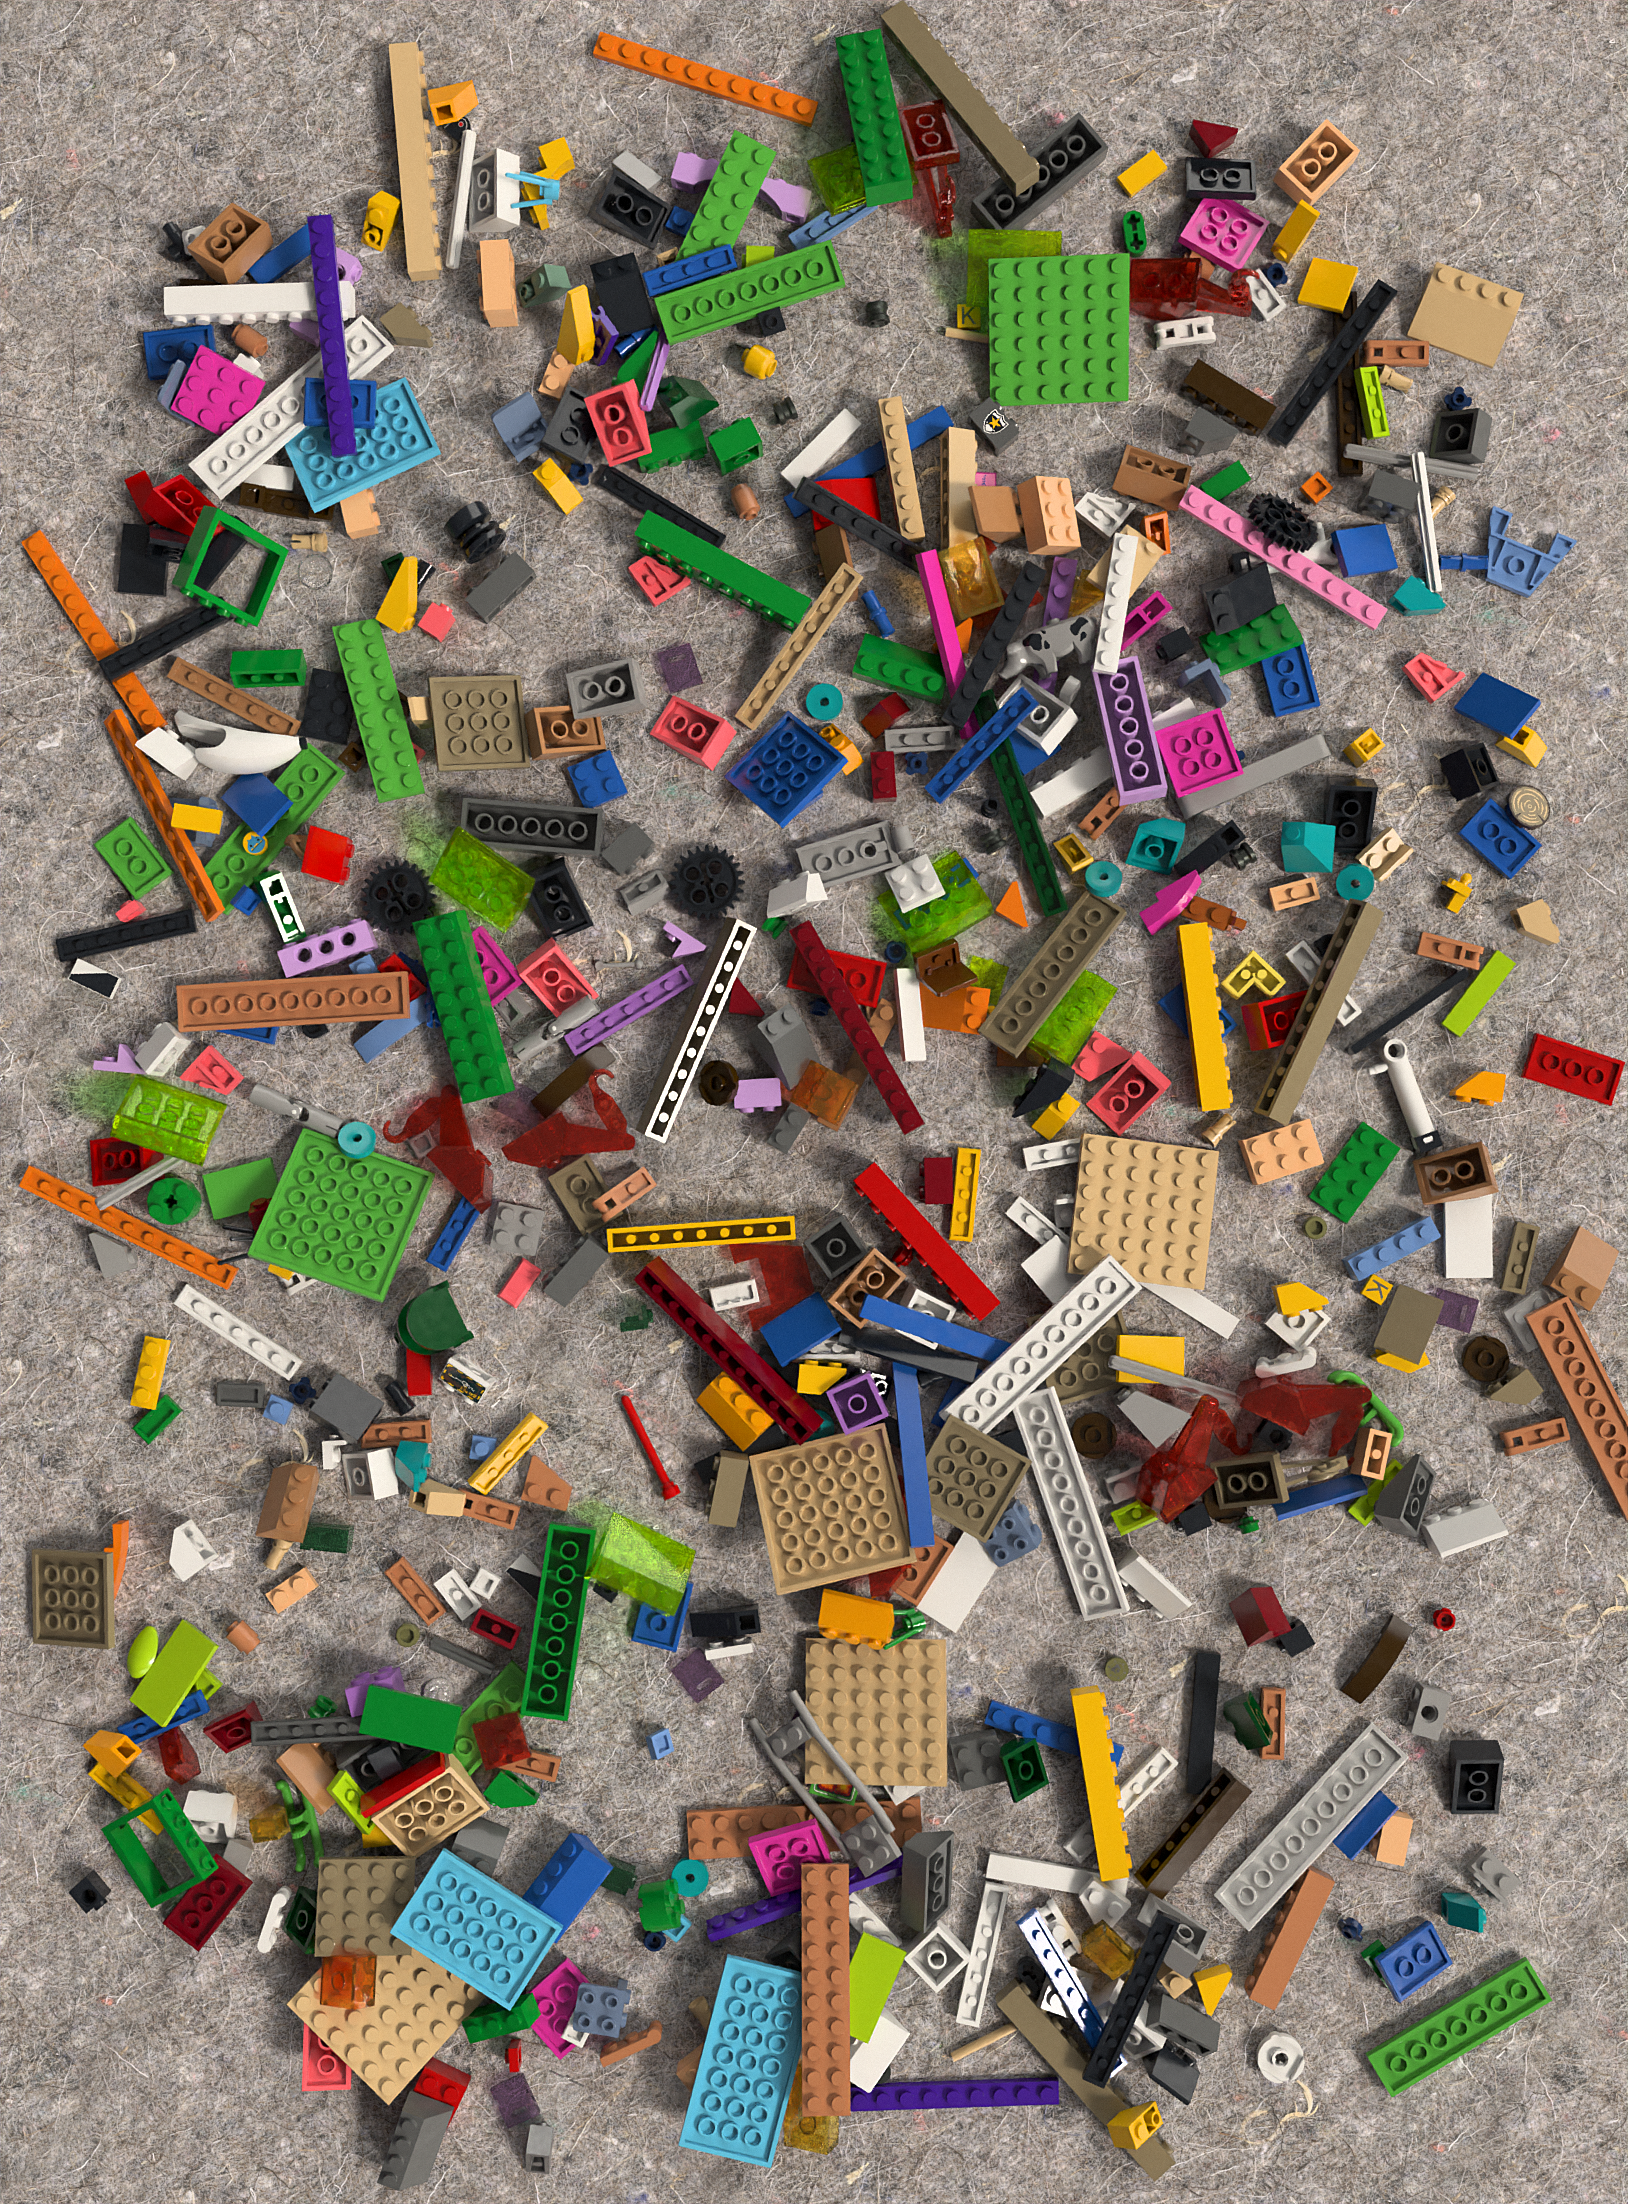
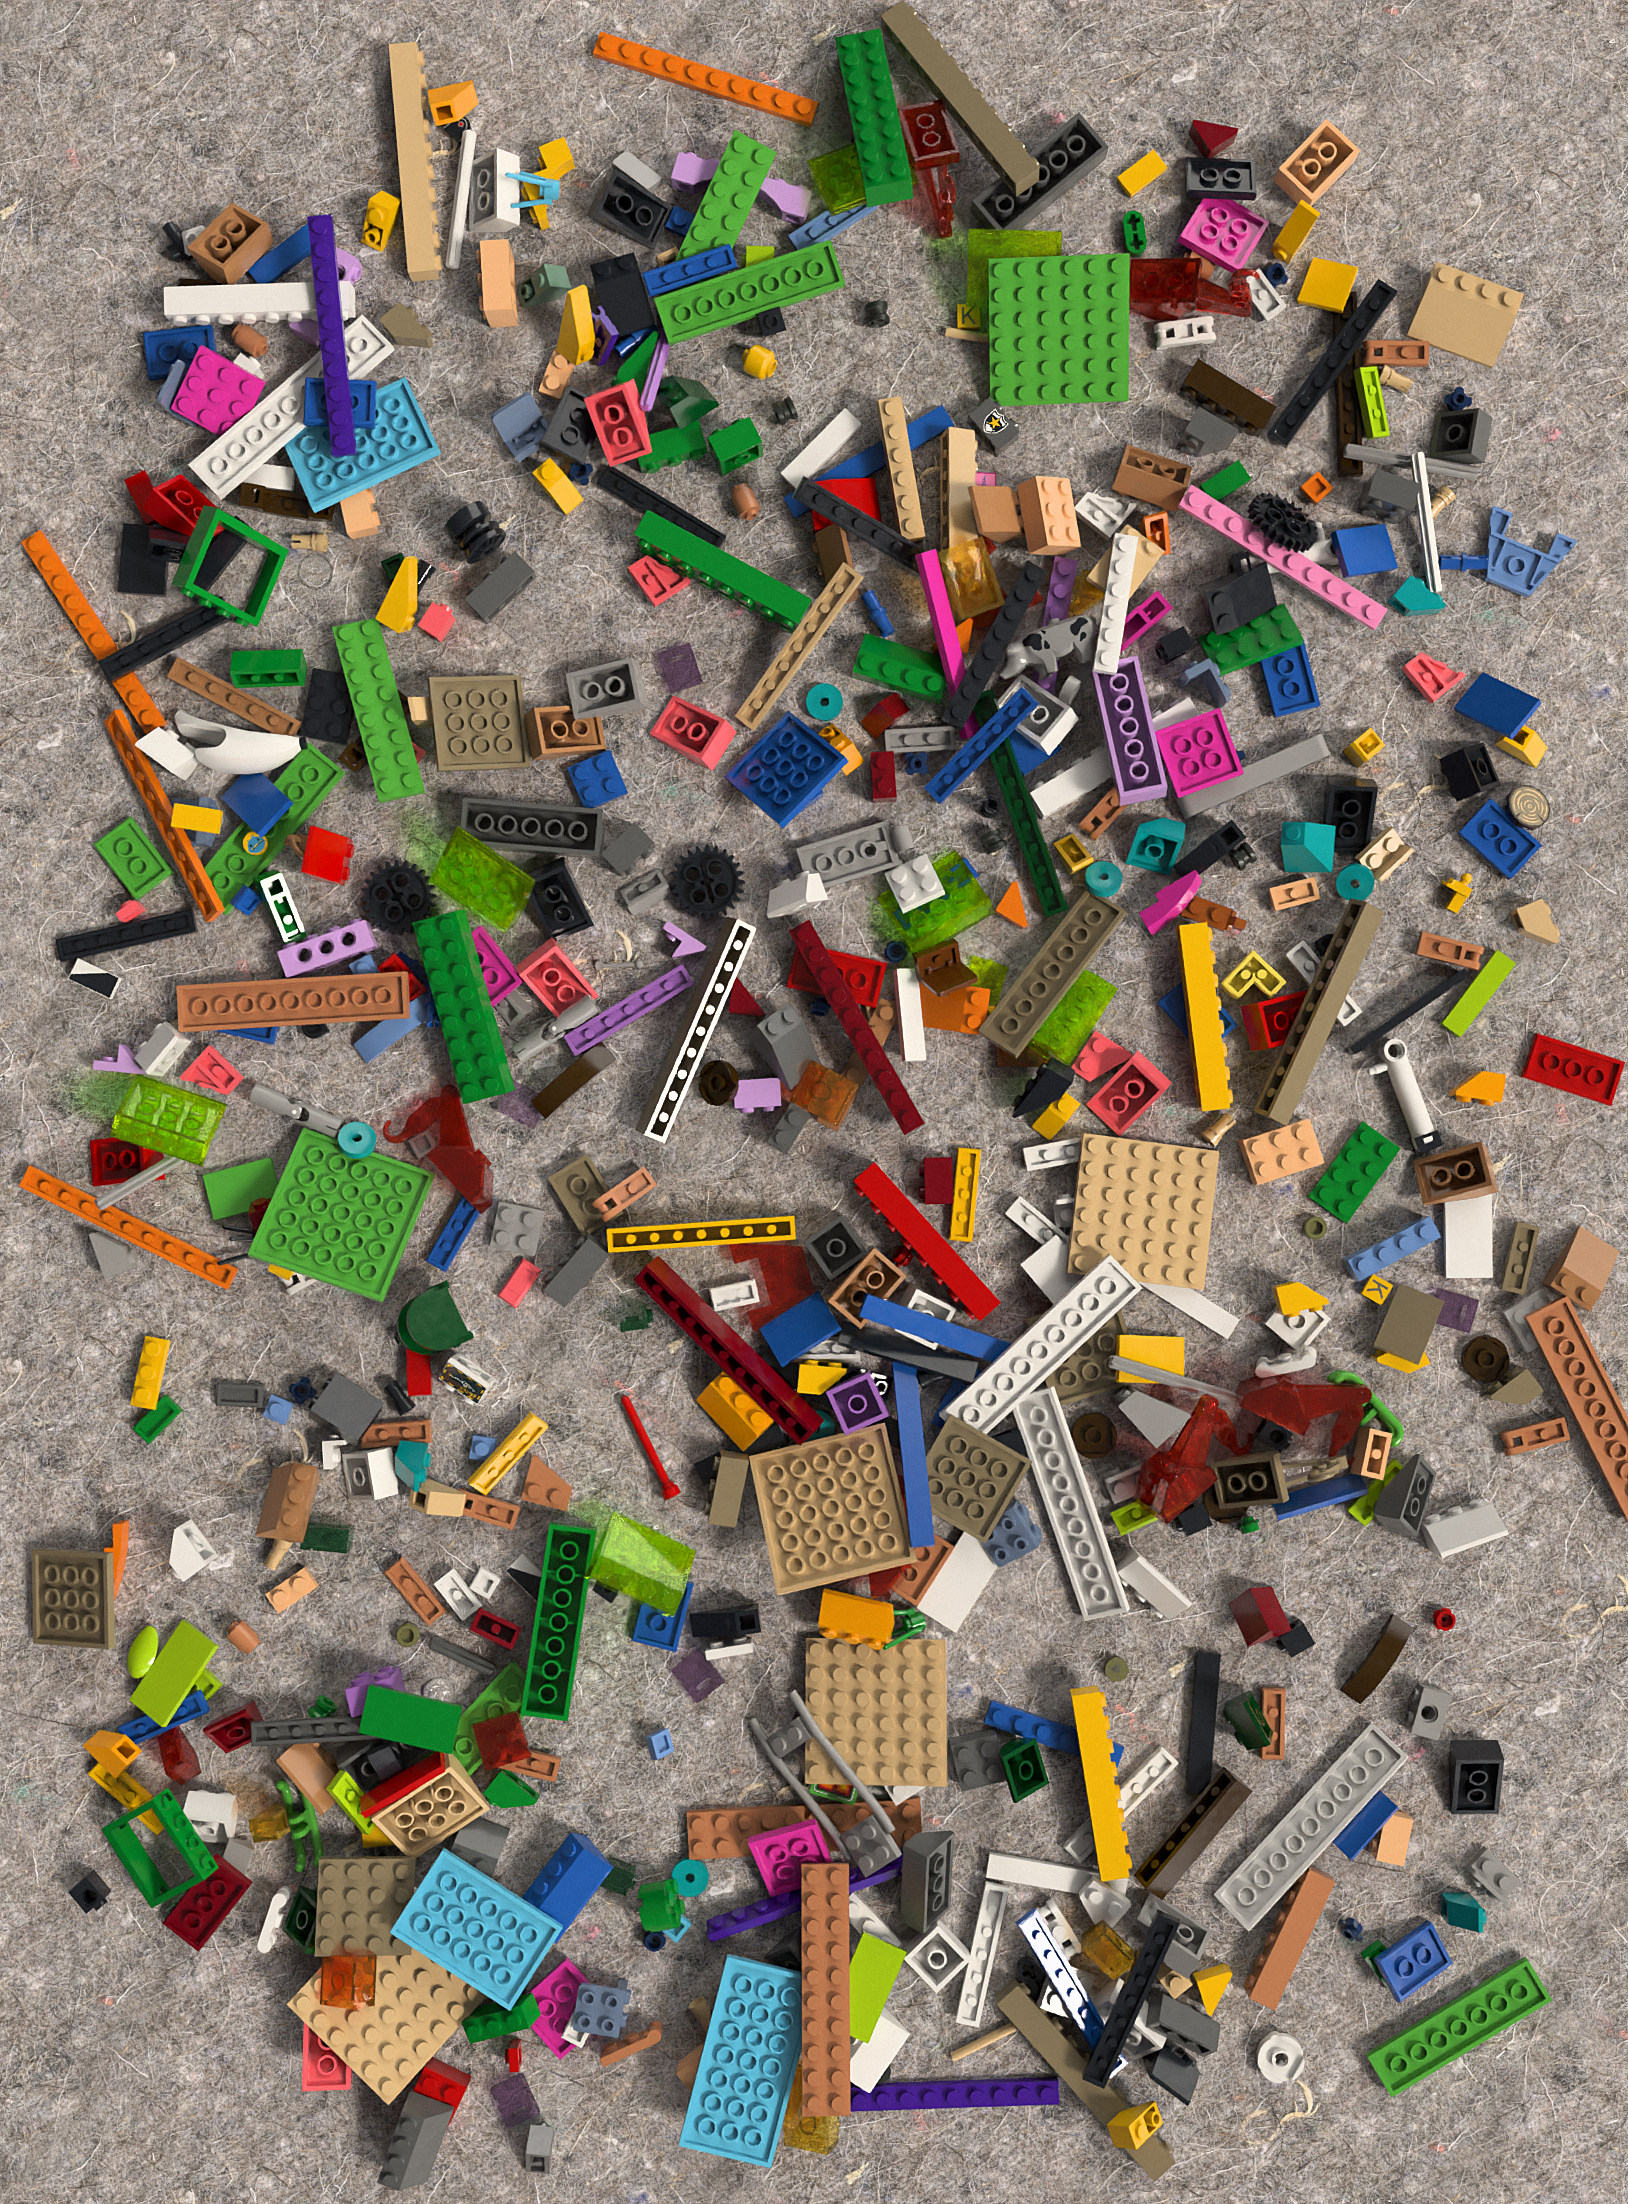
green brick [147,1178,202,1225] -> none
white tile [173,1284,304,1381] -> none
clear red slope [501,1068,636,1170] -> none
green wheel [761,917,789,940] -> none

